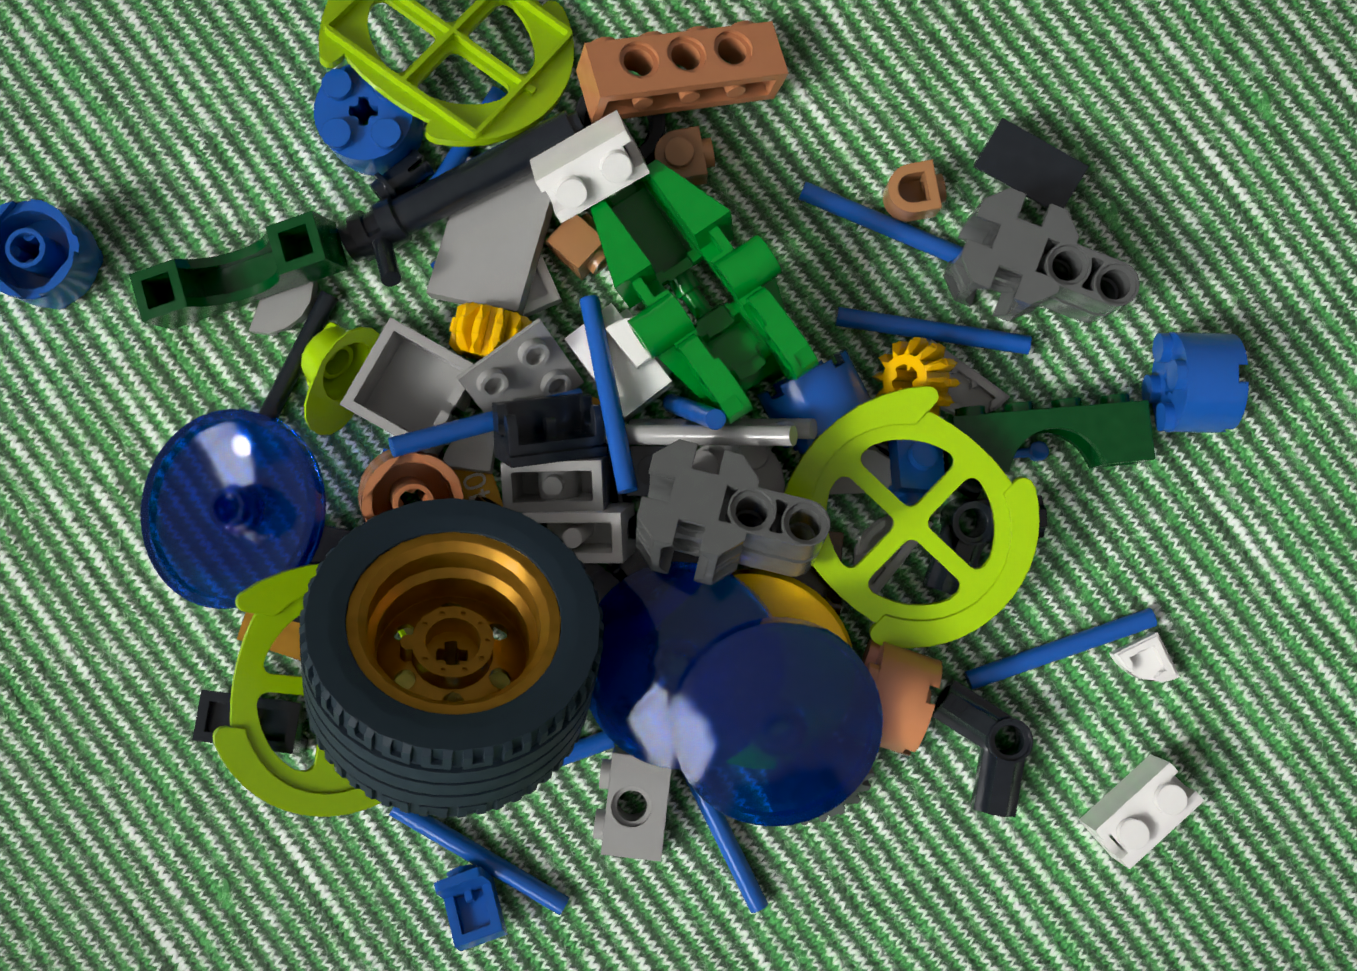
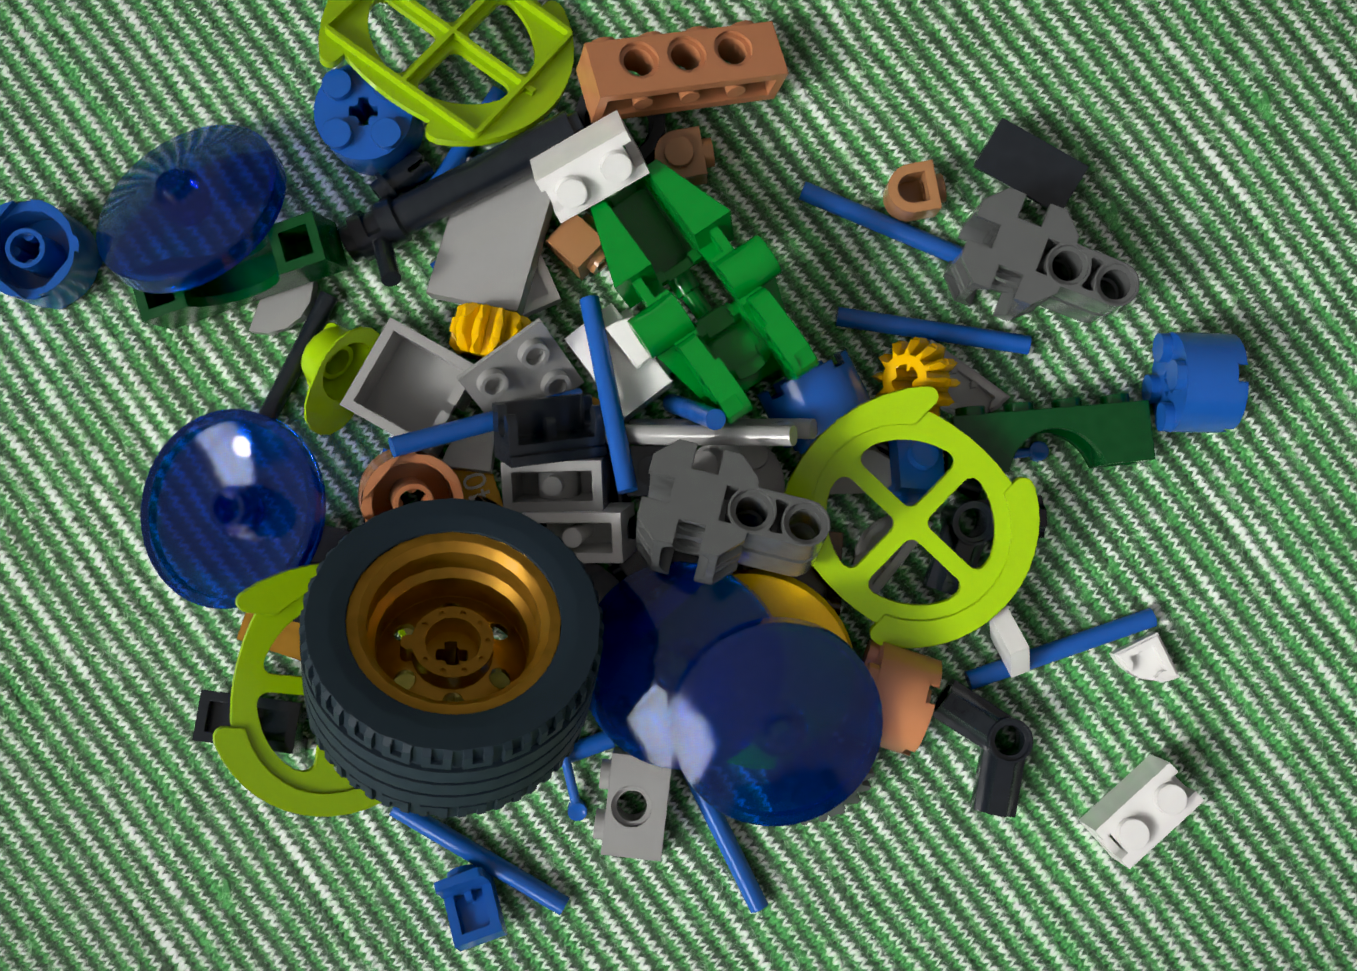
none -> clear blue dish [96,125,286,294]
none -> blue hinge [562,755,587,821]
none -> white tile [989,607,1030,678]

